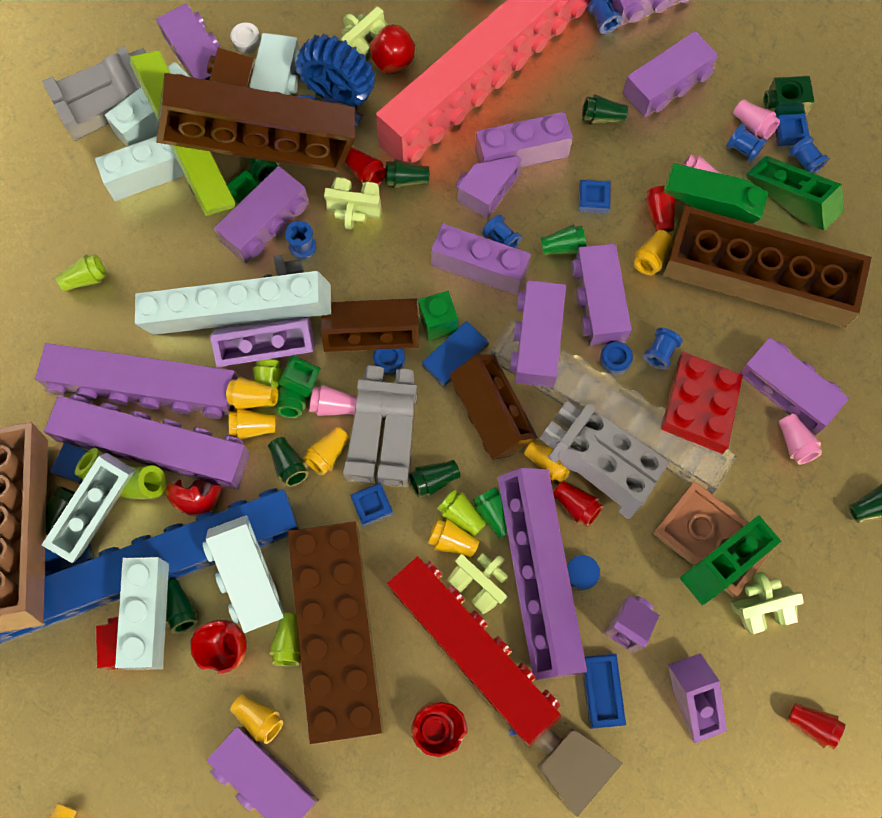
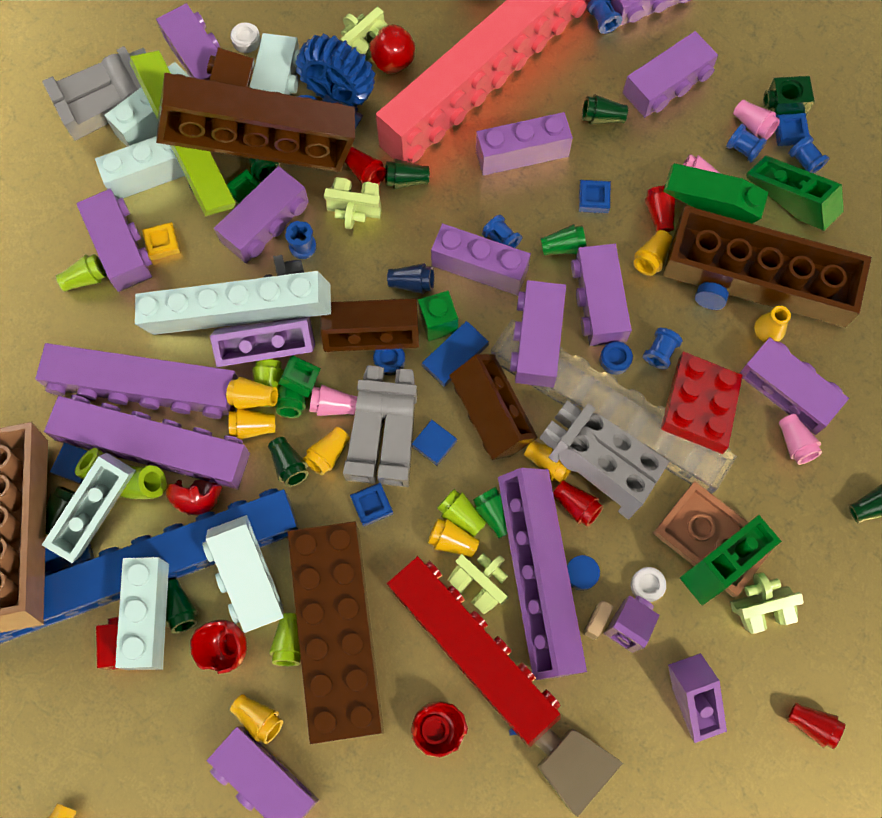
dark green cone [409,460,460,498] -> none
medium lavender slope [456,156,521,219] -> none
blue tile [583,654,626,729] -> none
none -> medium lavender brick [76,189,153,292]
none -> yellow tile [142,222,181,261]
none -> dark blue cone [387,263,434,294]
none -> blue tile [412,420,457,466]
none -> tan tile [583,601,614,640]
none -> white tile [631,567,666,602]
none -> blue tile [695,282,729,310]
none -> yellow cone [754,306,791,342]

